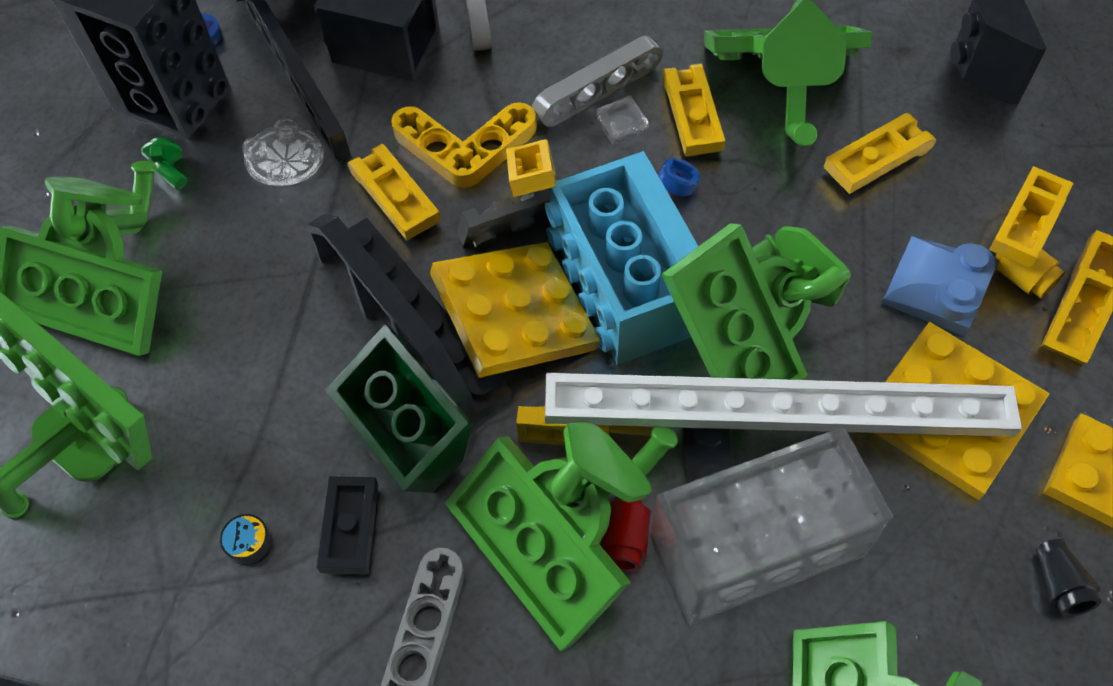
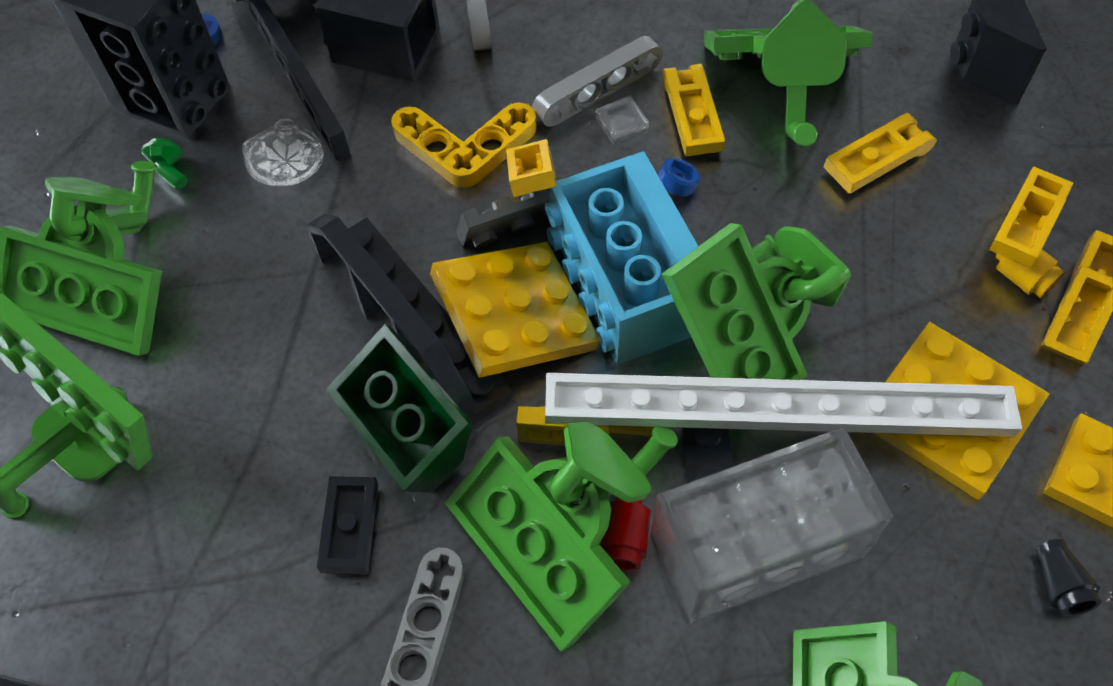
tile [220,514,272,565] -> none
yellow plate [347,144,441,241] -> none
medium blue slope [882,236,996,337] -> none

